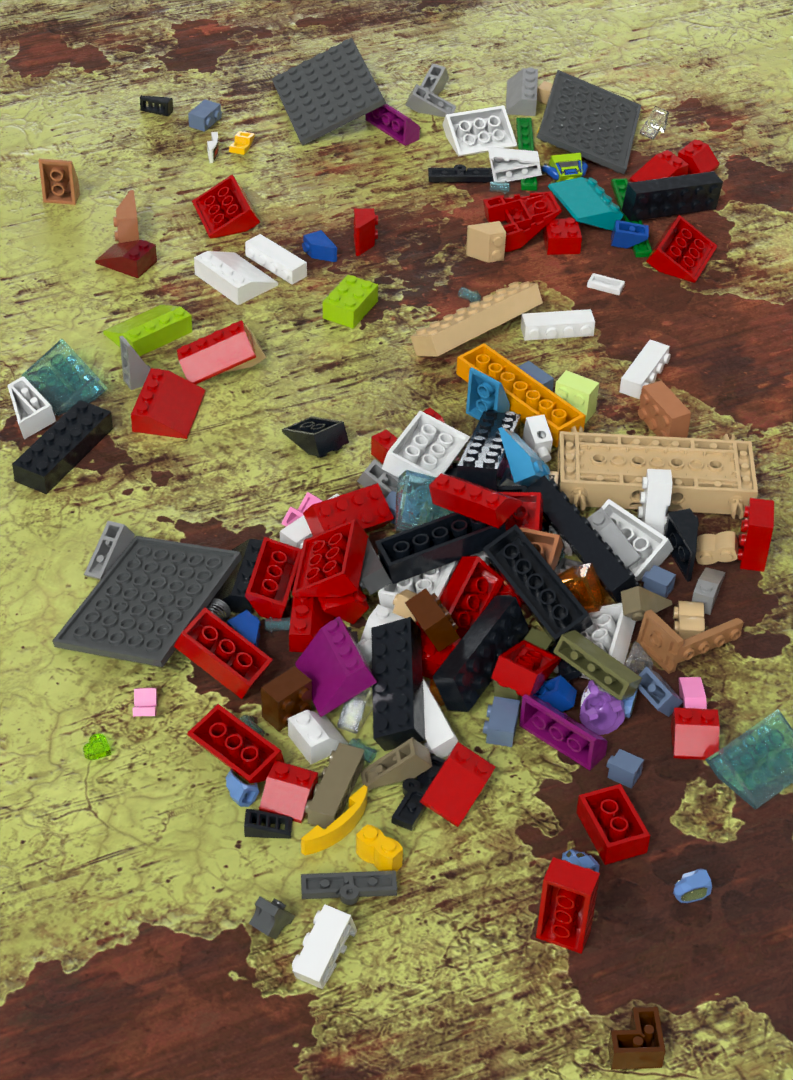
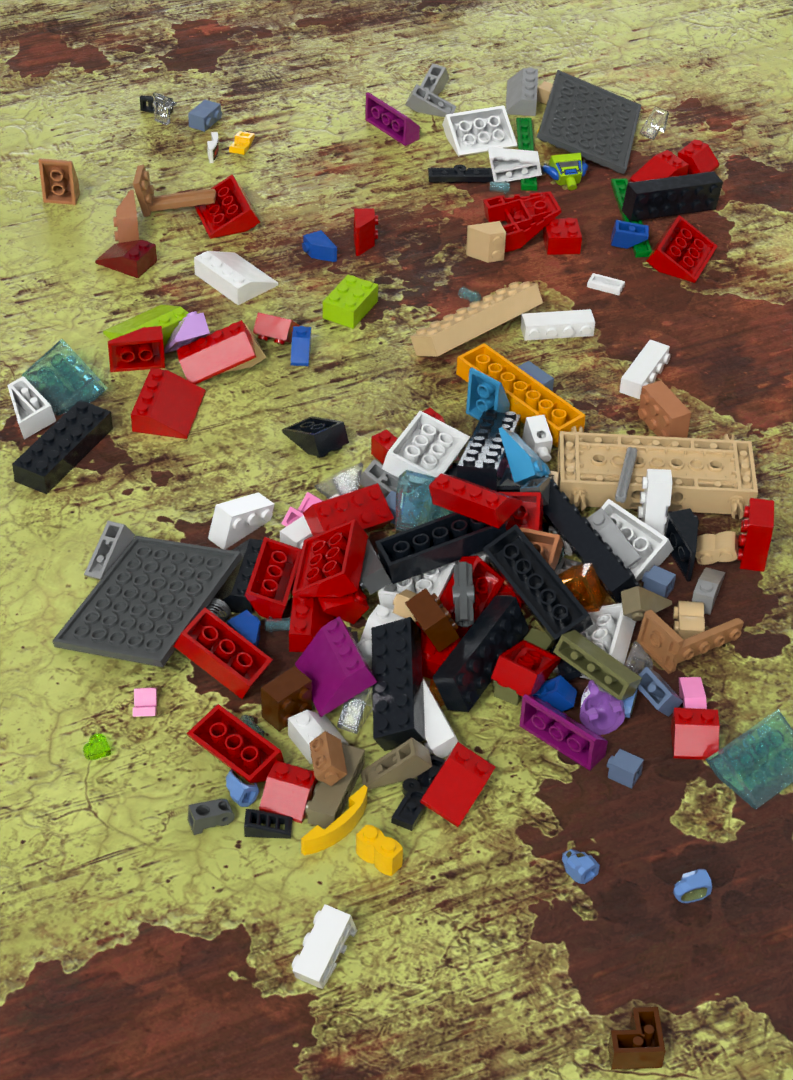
light grey slope [119,335,151,390] -> none
white brick [245,234,307,285] -> none
dark grey brick [249,896,295,939] -> none
dark grey plate [272,38,386,146] -> none
dark grey hinge [301,870,397,905] -> none
clear light blue pin [348,738,377,763] -> none
sand blue brick [483,696,520,747] -> none
red brick [536,857,600,954] -> none
teal slope [548,177,624,231] -> none
yellowish green brick [555,370,599,423] -> none
red brick [576,784,650,865] -> none
none -> red slope [108,326,165,372]
none -> medium nougat bracket [133,165,217,217]
none -> clear slope [153,92,177,125]
none -> lavender slope [164,311,210,354]
none -> dark grey leg [187,799,235,835]
none -> white wedge [208,492,274,549]
none -> slope [253,312,300,345]
none -> blue slope [291,326,311,366]
none -> medium nougat brick [309,731,347,786]
none -> clear slope [314,462,363,499]
none -> dark grey piece [452,562,475,627]
none -> dark grey slope [520,477,550,505]
none -> light grey axle [615,447,638,503]

